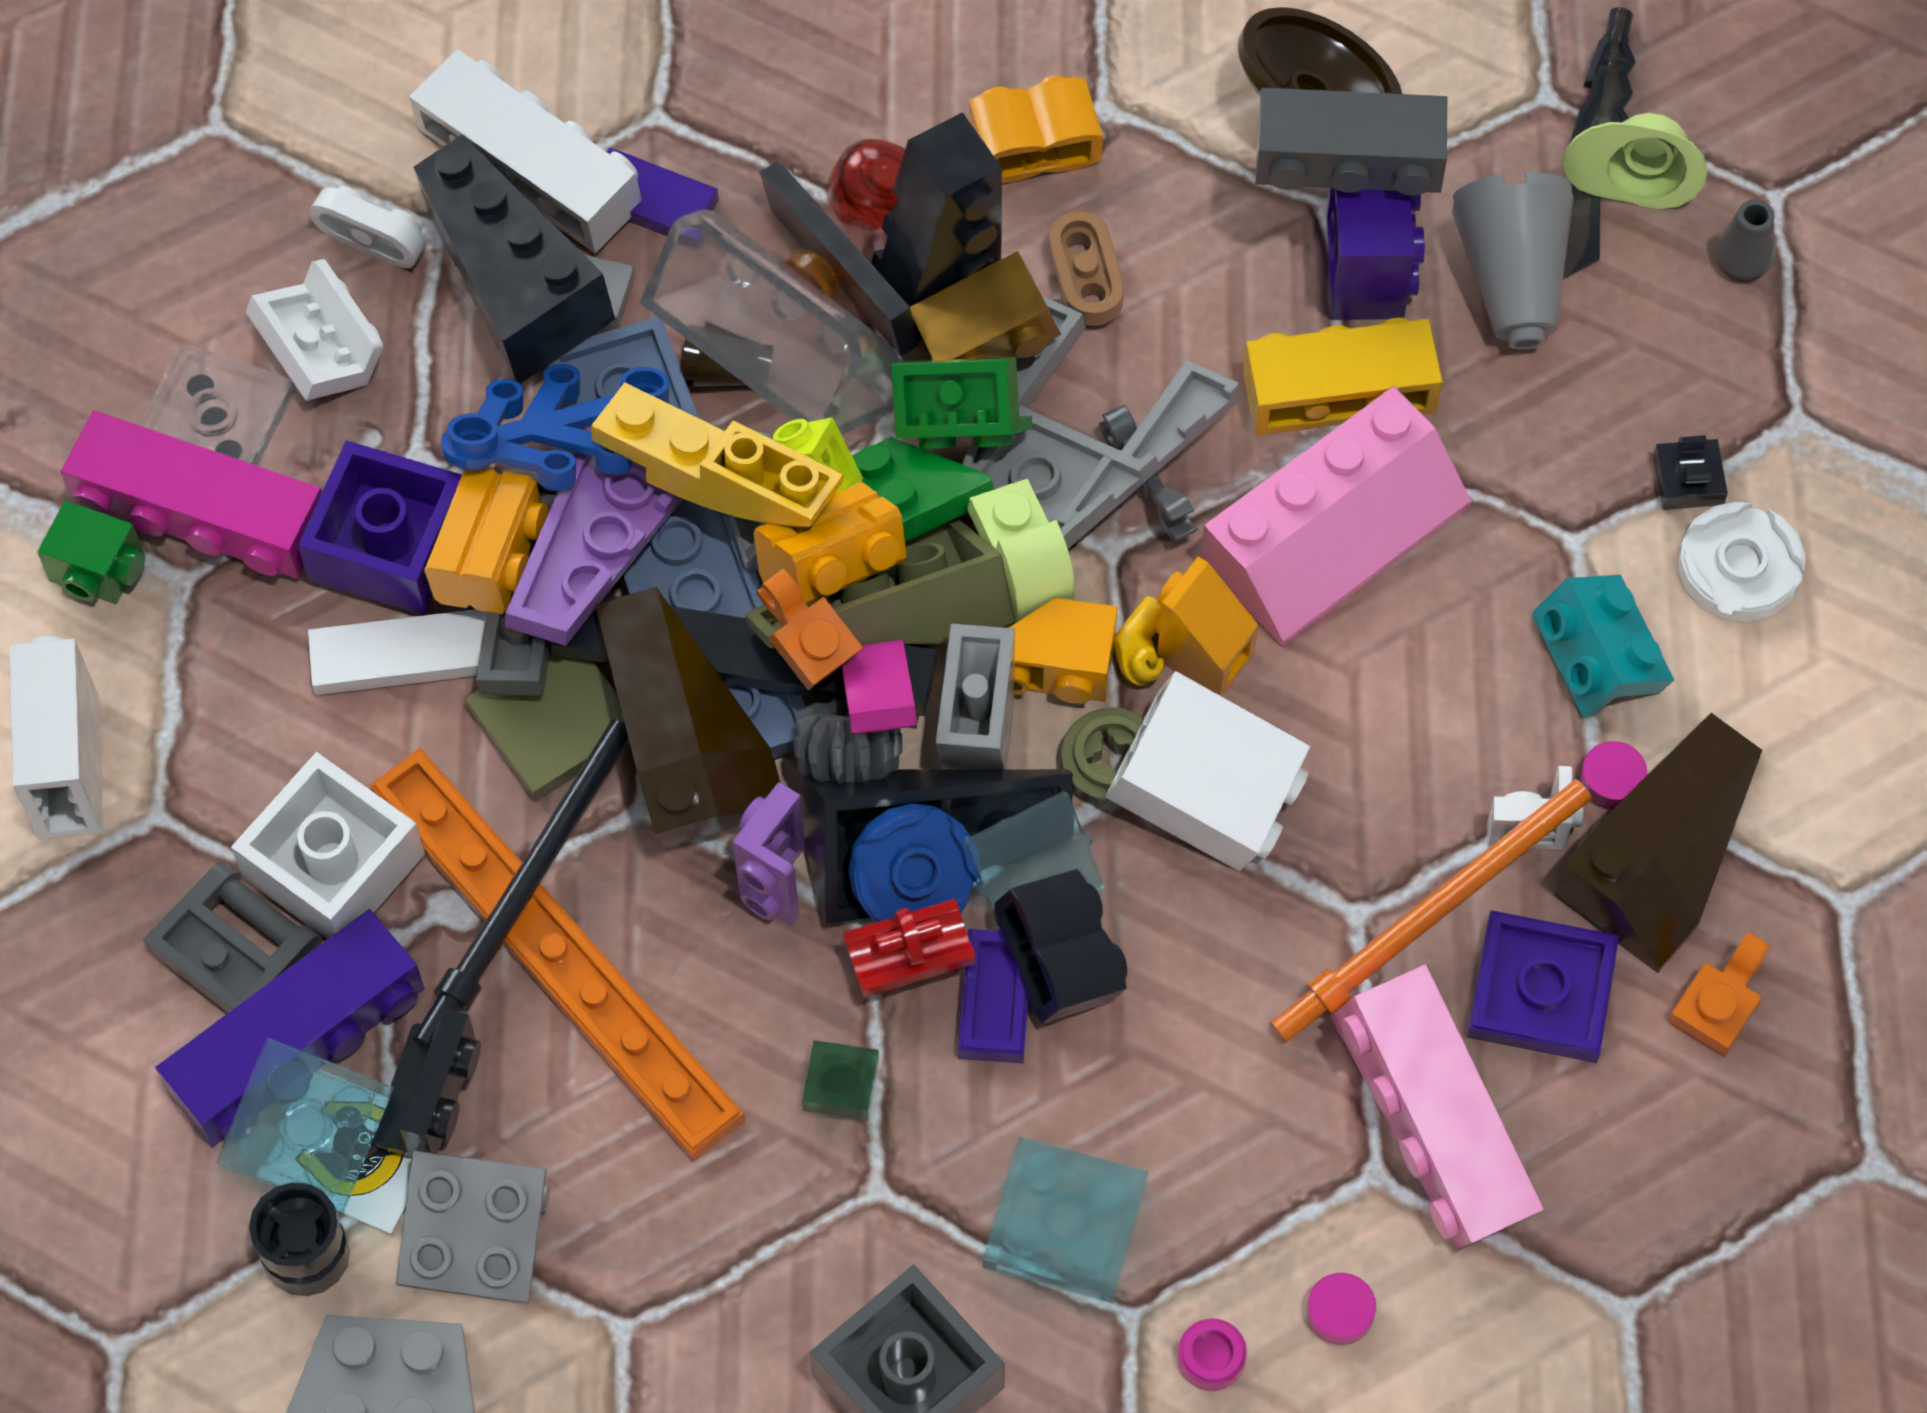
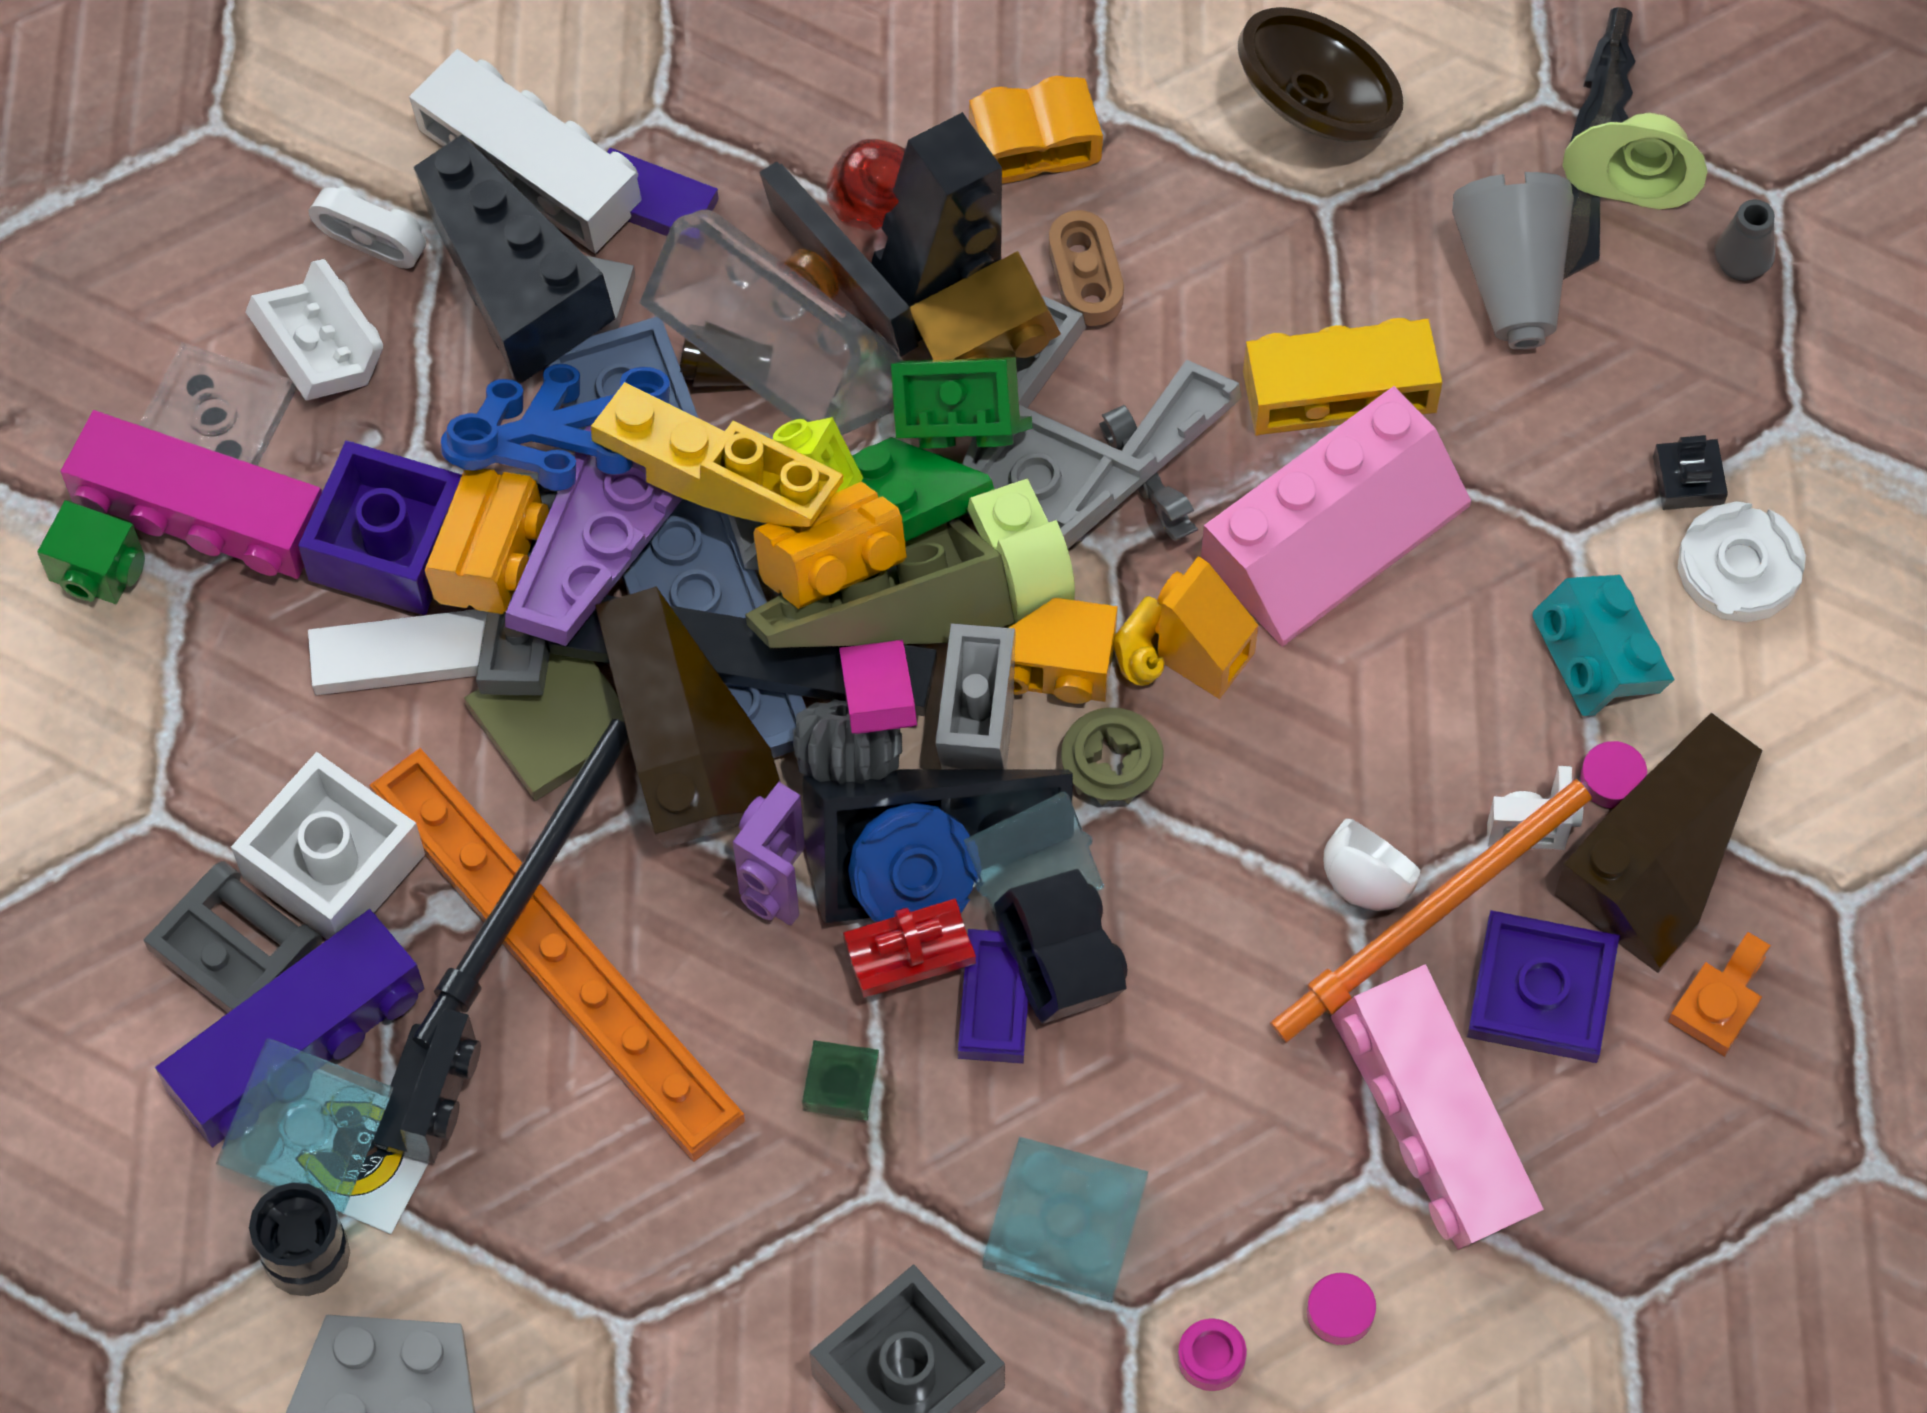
white brick [10,636,103,839] -> none
light grey hinge [396,1150,550,1303] -> none
orange plate [756,569,863,691] -> none
white brick [1105,671,1311,872] -> none
dark grey brick [1255,88,1448,195] -> none
dark purple brick [1326,188,1425,320] -> none
none -> white hair [1323,819,1421,911]

